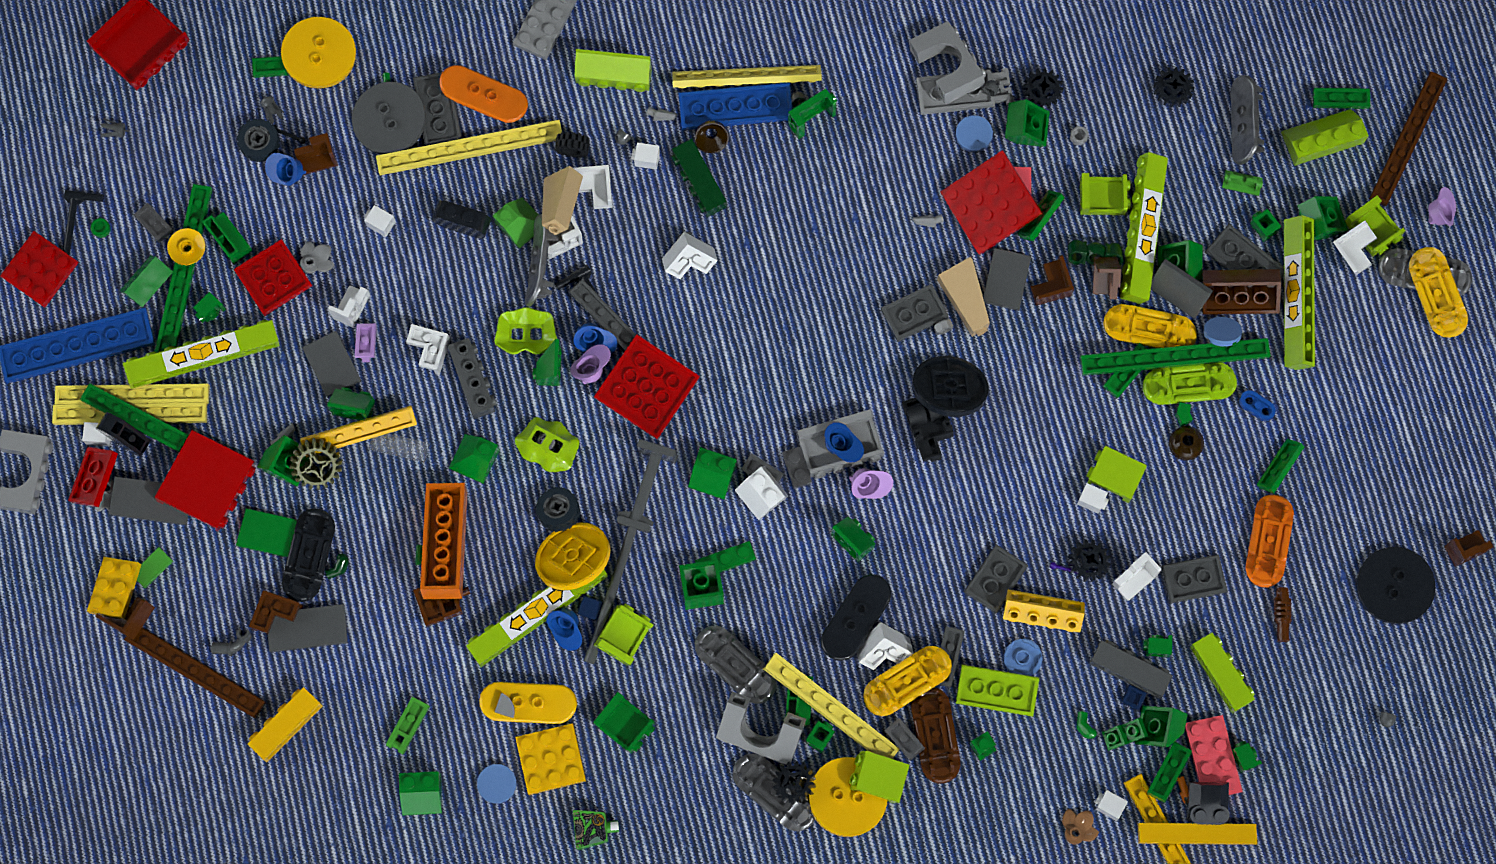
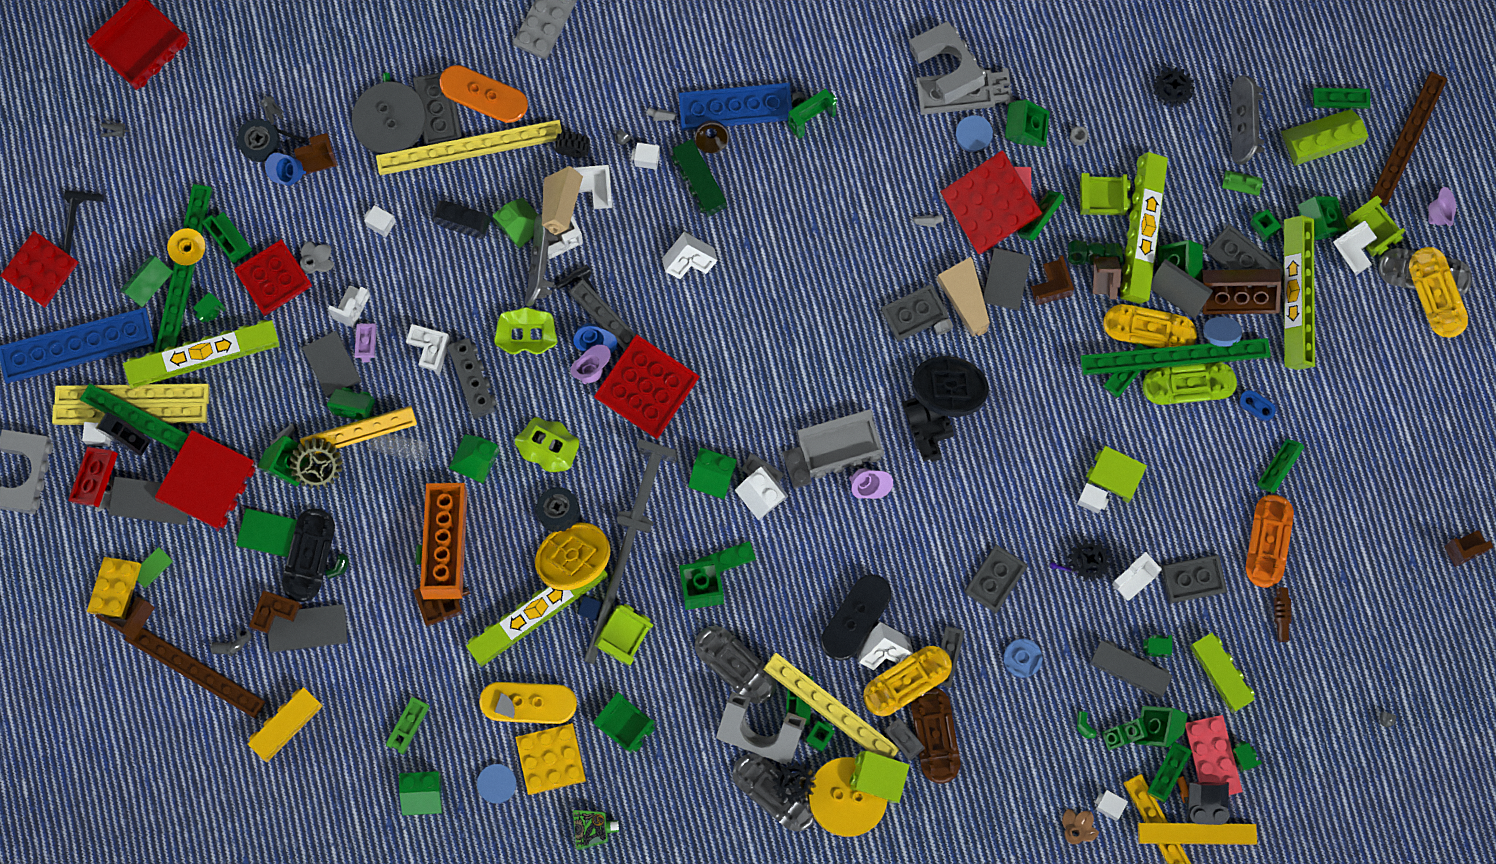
green tile [90,218,111,238] -> none
flat silver plate [133,203,173,243] -> none
green tile [252,56,289,78] -> none
yellow plate [281,17,356,88] -> none
green slope [533,339,562,386] -> none
blue piece [547,607,582,651] -> none
lime slope [575,49,652,92] -> none
light yellow plate [672,65,822,89] -> none
blue piece [824,422,864,463] -> none
green slope [831,516,876,563] -> none
lime tile [955,664,1040,717] -> none
green brick [969,731,997,761] -> none
dark grey hinge [982,80,999,97] -> none
yellow brick [1003,589,1085,633] -> none
black gear [1023,68,1064,108] -> none
dark blue tile [1120,684,1147,711] -> none
dark brown piece [1169,426,1204,461] -> none
green piece [1176,402,1193,427] -> none
black plate [1356,547,1436,624] -> none

